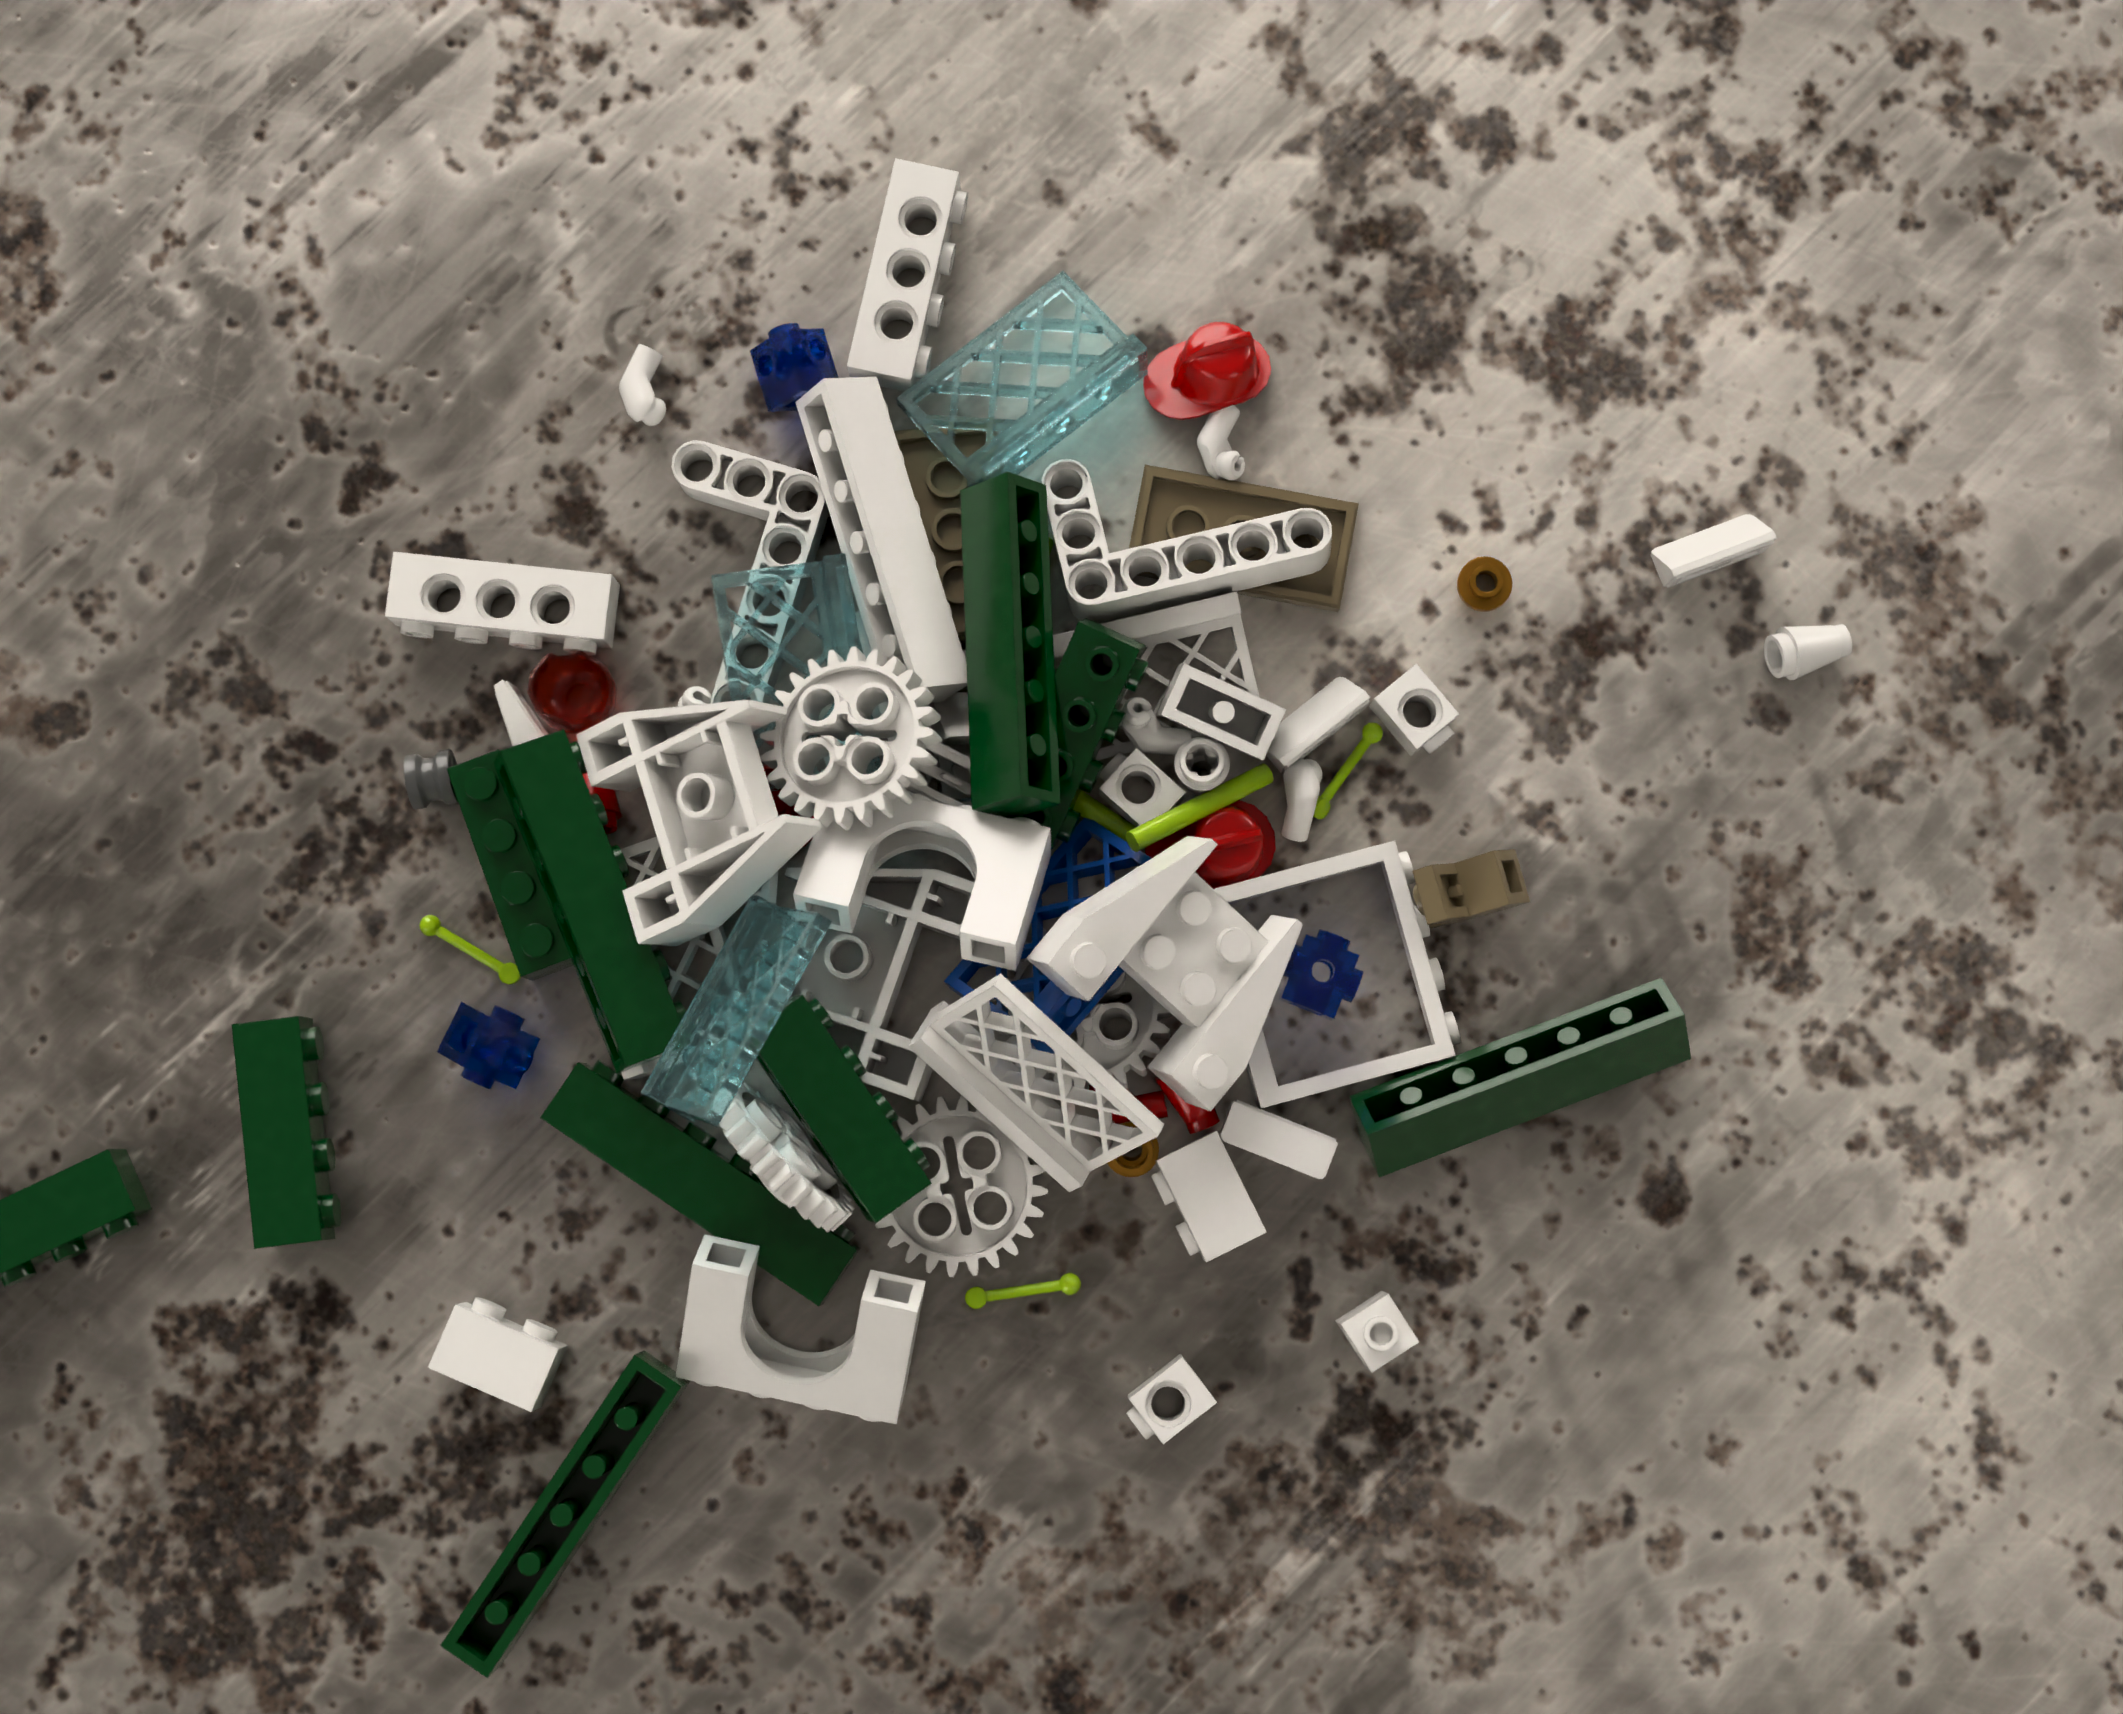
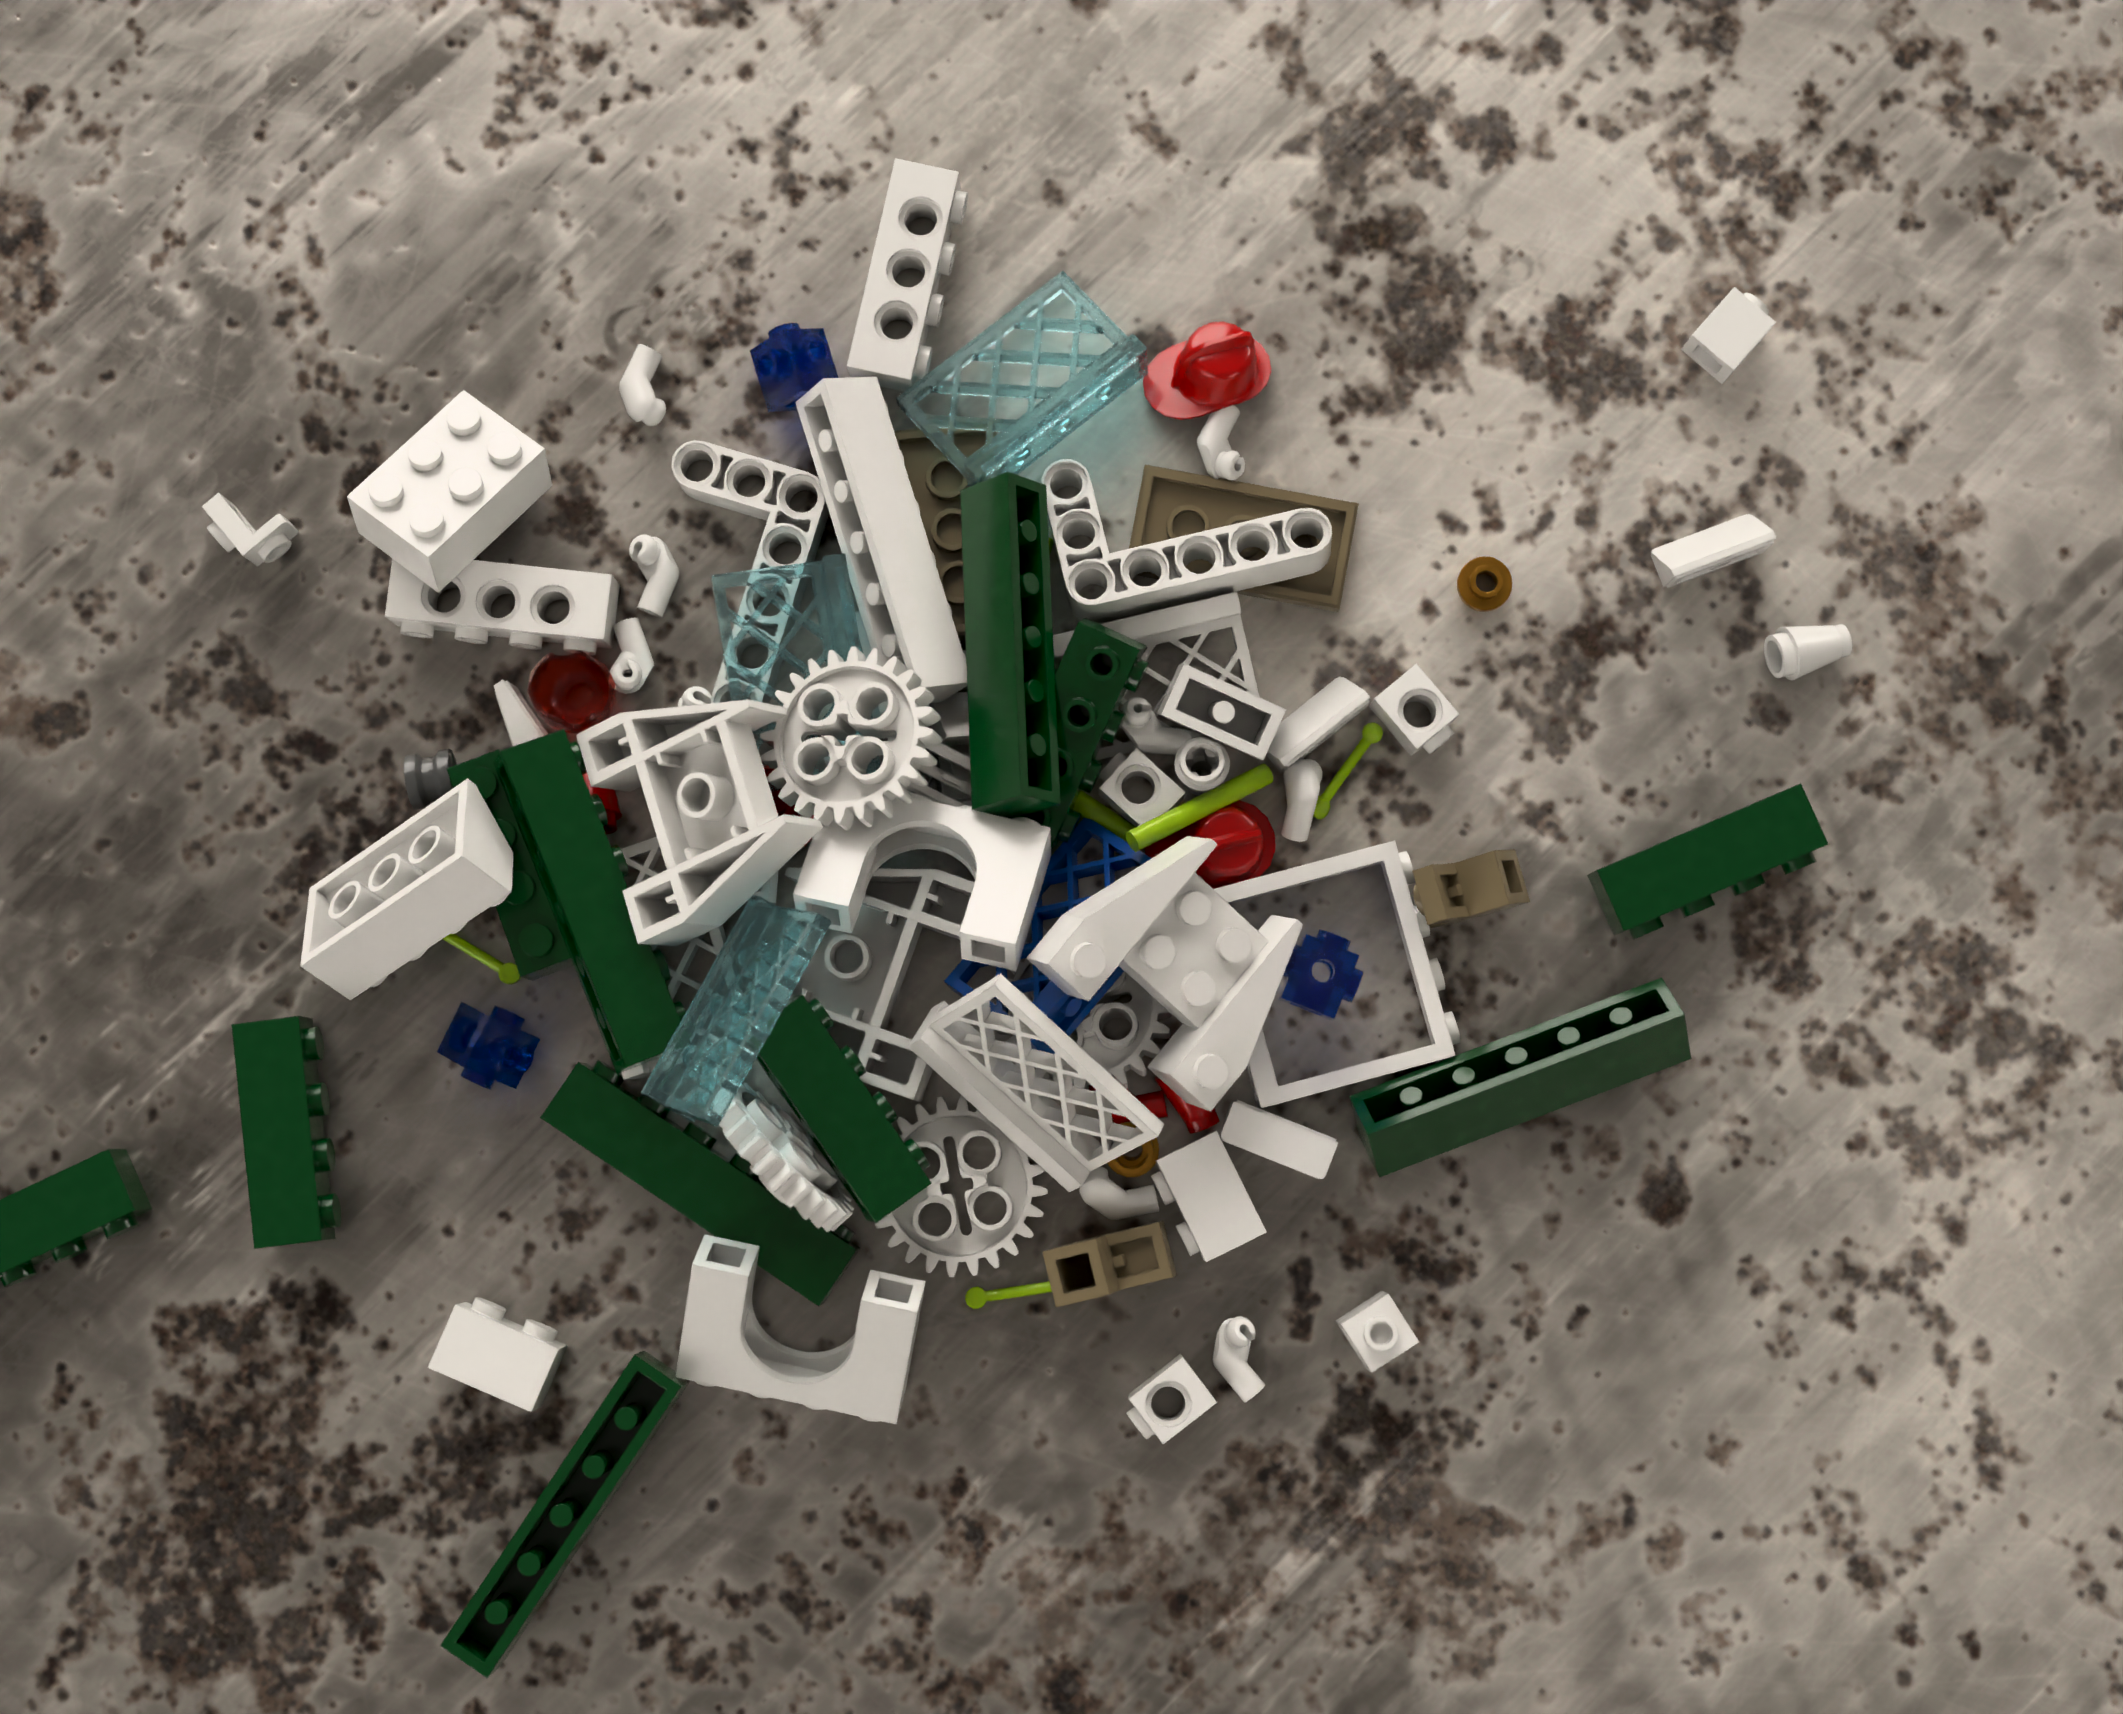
none -> white bracket [201,493,298,567]
none -> white slope [300,778,514,1000]
none -> white brick [347,390,552,593]
none -> white arm [609,617,654,694]
none -> white arm [629,534,679,618]
none -> dark tan brick [1042,1221,1177,1307]
none -> white arm [1079,1166,1159,1220]
none -> white arm [1212,1316,1265,1403]
none -> dark green brick [1587,783,1828,940]
none -> white brick [1681,287,1776,384]

